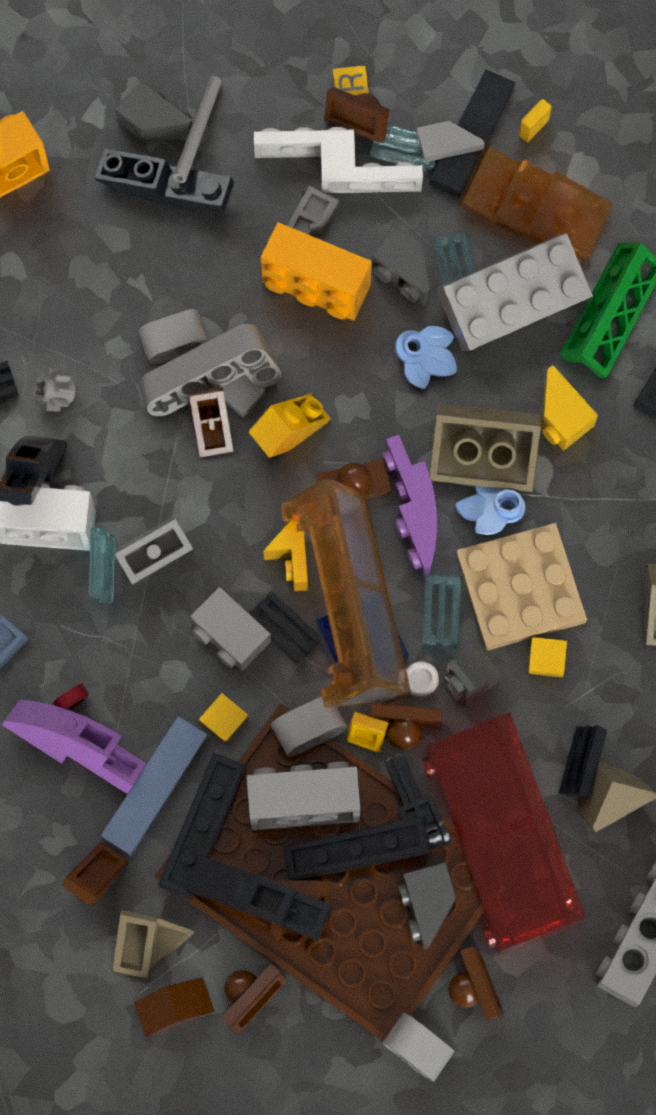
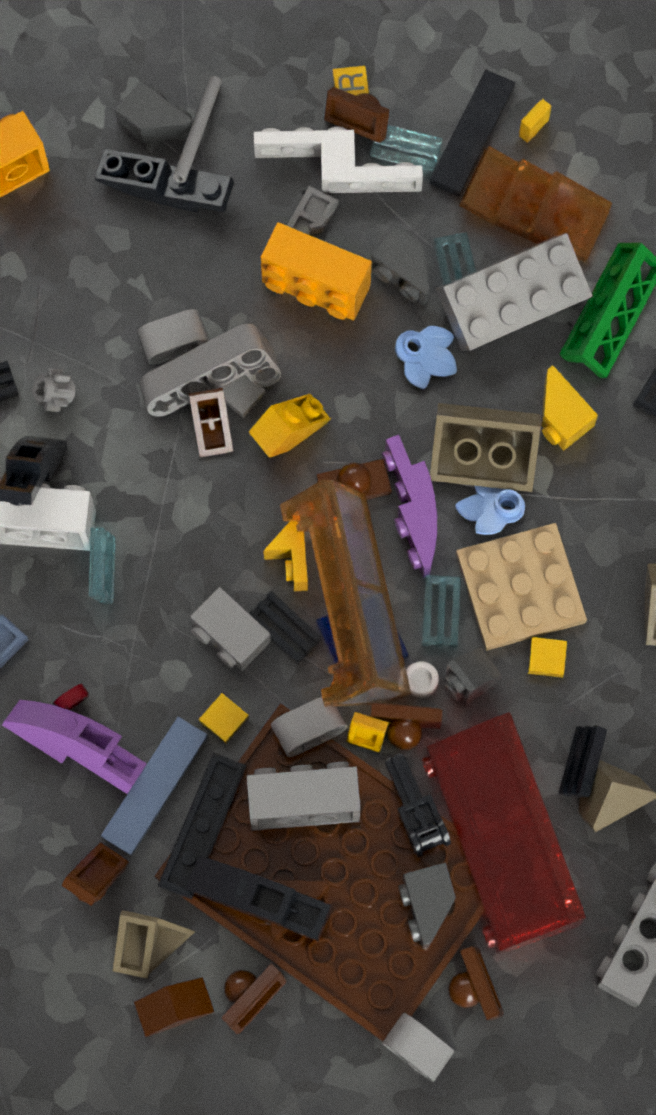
light grey brick [114,516,193,585] -> none
black tile [283,816,431,881] -> none
light grey tile [416,121,485,162] -> none

